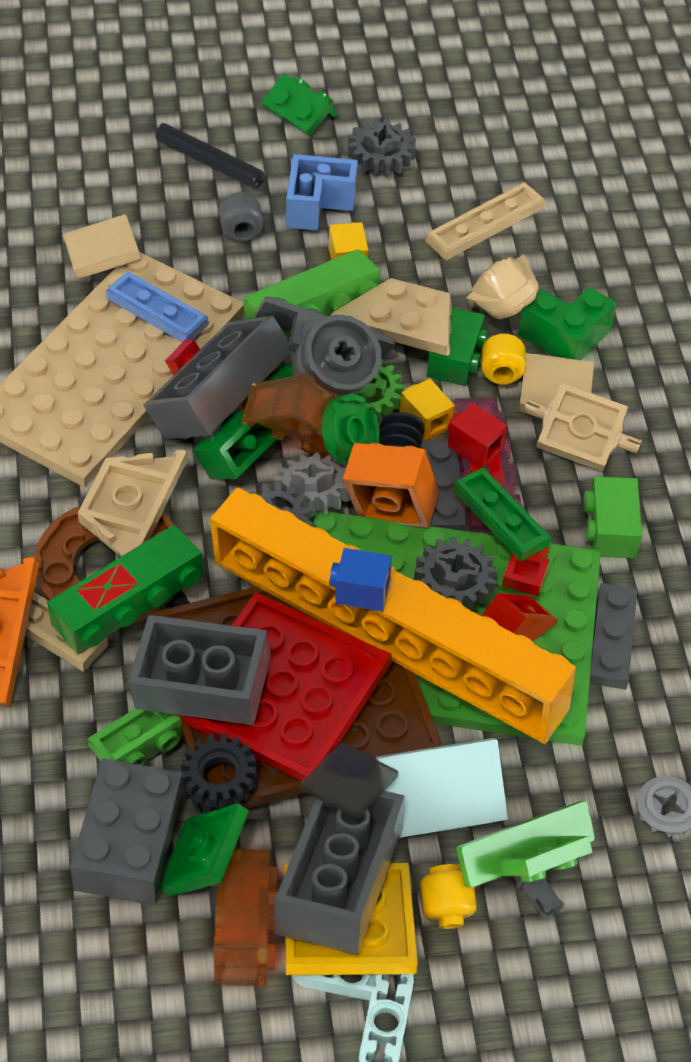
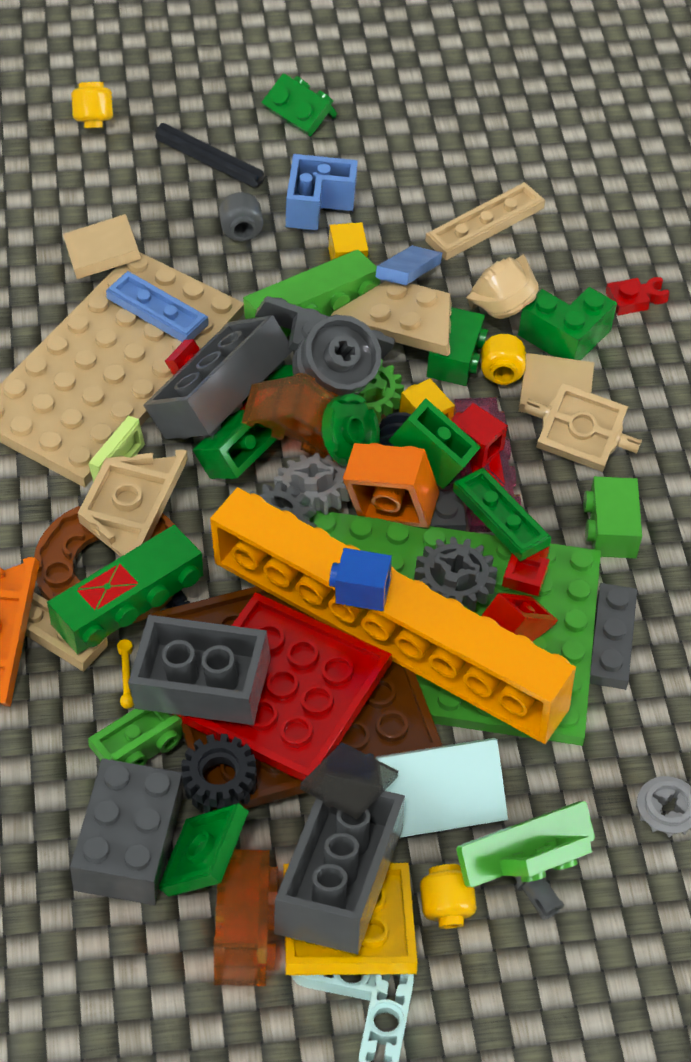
dark grey gear [348,119,416,176] -> none
none -> yellow head [71,82,113,128]
none -> yellowish green tile [88,415,145,482]
none -> yellow hinge [117,639,134,709]
none -> medium blue tile [375,246,442,286]
none -> green brick [388,398,481,489]
none -> red plate [605,277,670,316]

